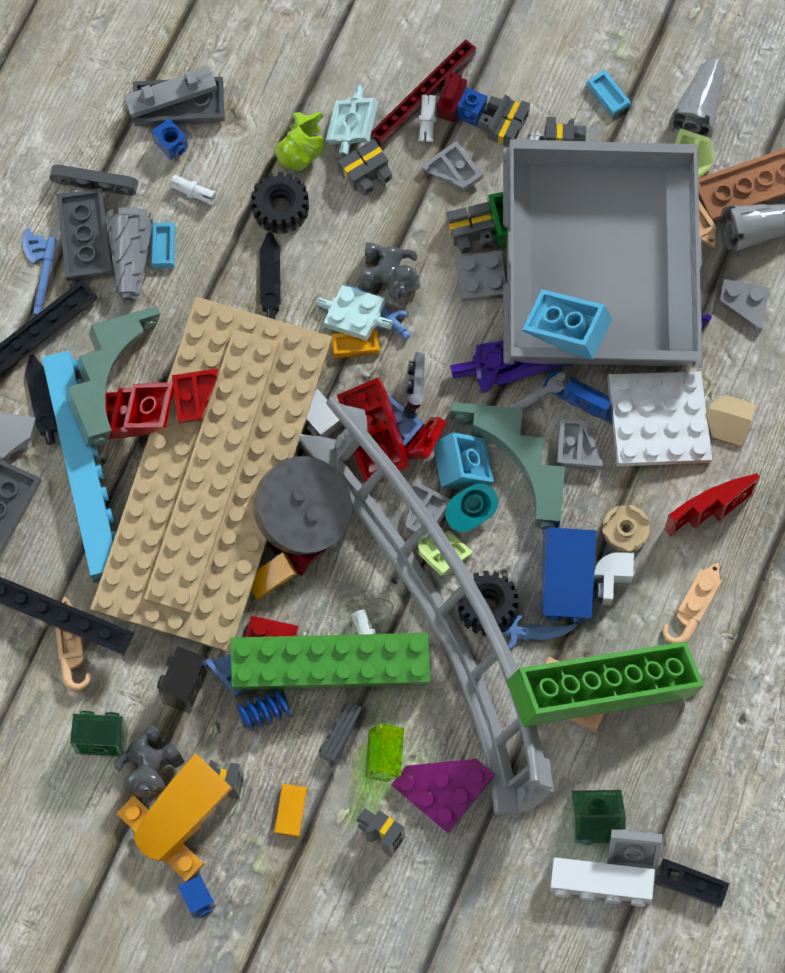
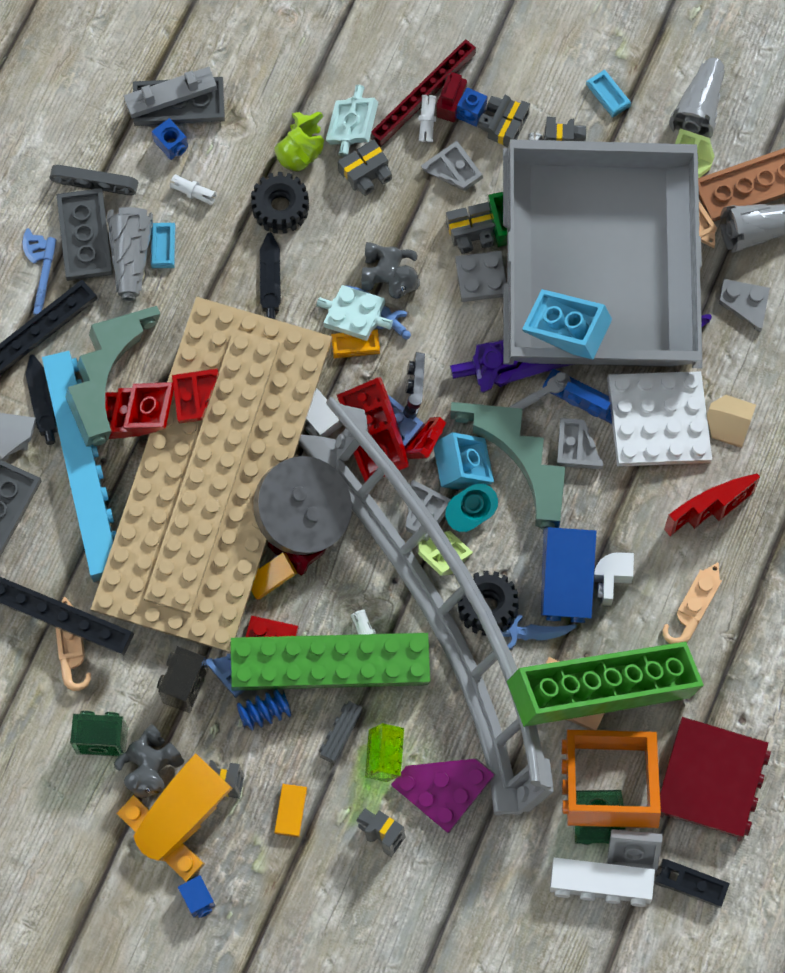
tan plate [602,505,650,553] -> none
none -> orange window [561,729,661,828]
none -> dark red panel [660,717,771,842]

